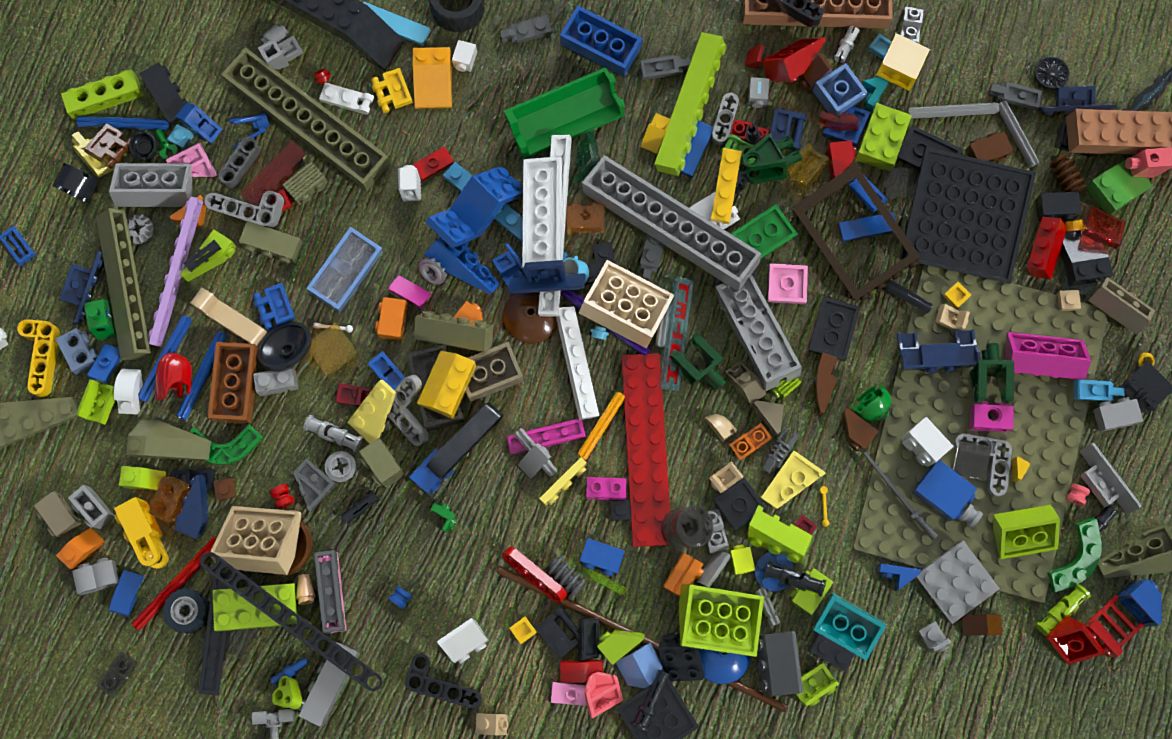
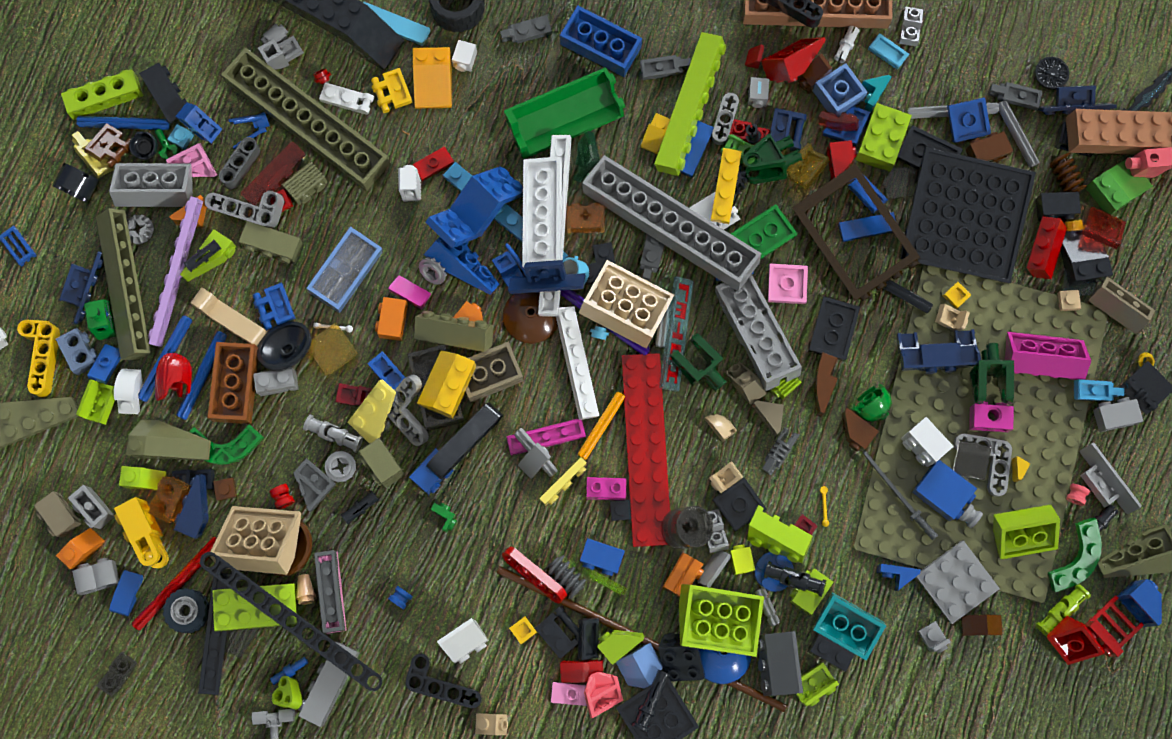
orange slope [729,423,773,461] -> none
light yellow wing [760,451,826,510] -> none
panel [876,34,930,91] -> none
none -> blue plate [947,98,991,143]

